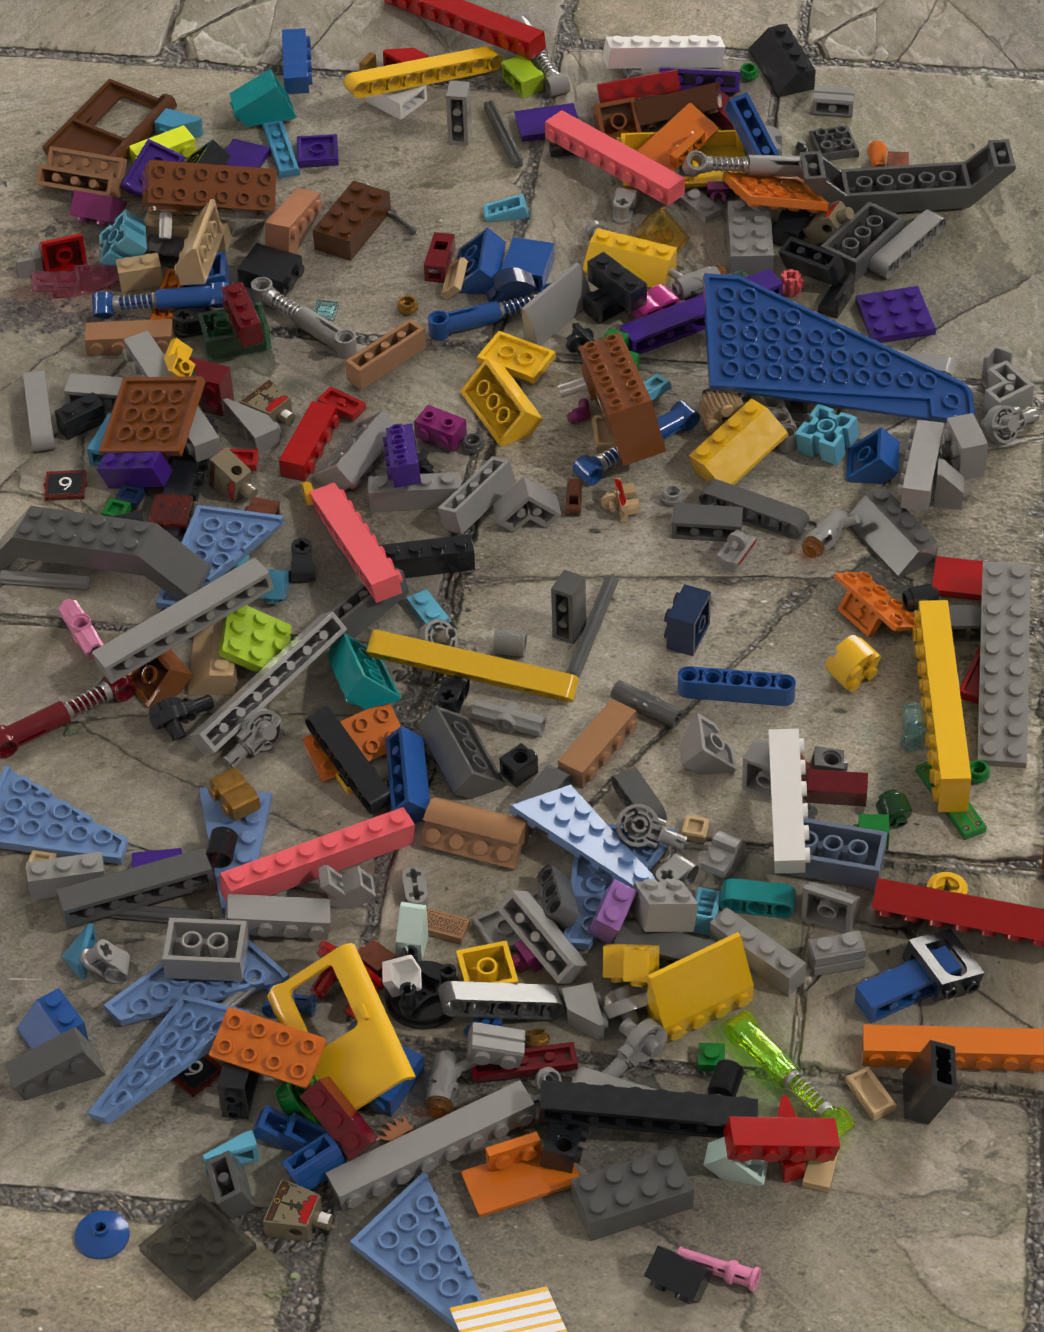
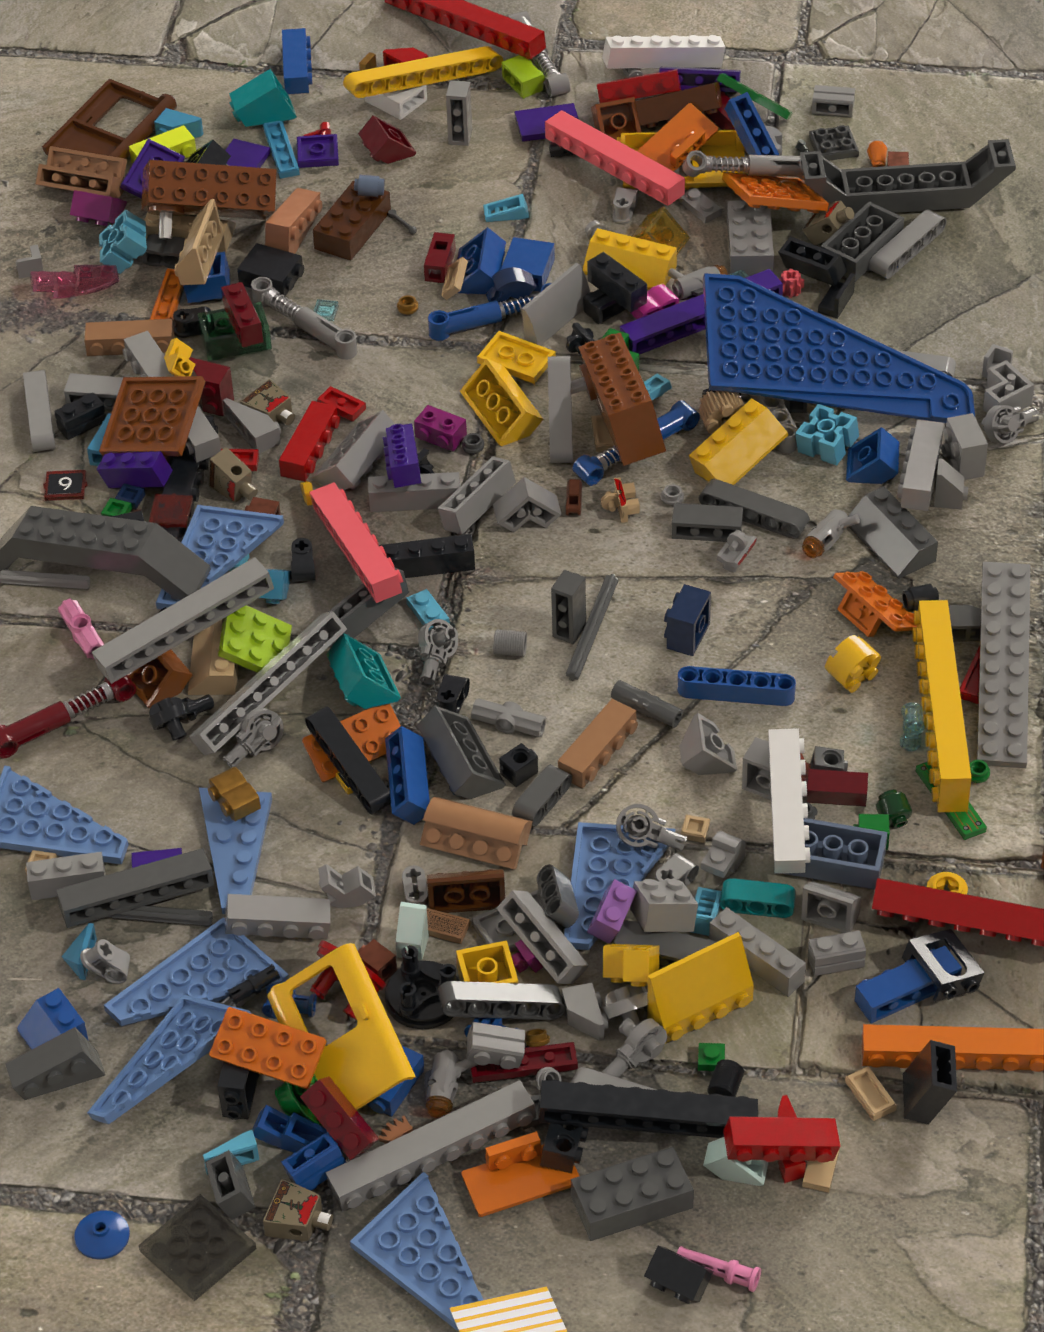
red slope [39,233,88,277] -> none
blue piece [92,282,230,318] -> none
tan brick [116,253,163,292] -> none
light grey brick [162,918,249,981] -> none
piece [172,1054,222,1098] -> none
black piece [206,826,238,868] -> none
coral brick [220,807,415,902] -> none
medium nougat brick [345,319,426,391] -> none
yellow beam [366,630,579,702] -> none
white panel [382,955,422,998] -> none
dark grey axle [484,100,523,168] -> none
wing [509,785,658,888] -> none
magenta arm [567,398,590,424] -> none
dark grey beam [611,767,667,825] -> none
magenta tile [707,181,729,204] -> none
clear neon green piece [723,1010,855,1138] -> none
green plate [739,63,759,81] -> none
black slope [749,24,816,98] -> none
black brick [772,208,813,246] -> none
dark purple plate [855,286,936,343] -> none
red tile [932,556,987,601] -> none
none -> black pin [227,964,280,1005]
none -> red hand [303,122,331,136]
none -> sand blue brick [354,175,385,197]
none -> dark red slope [358,115,417,164]
none -> reddish brown slope [427,869,505,913]
none -> light grey beam [548,356,573,463]
none -> green tile [717,73,793,120]

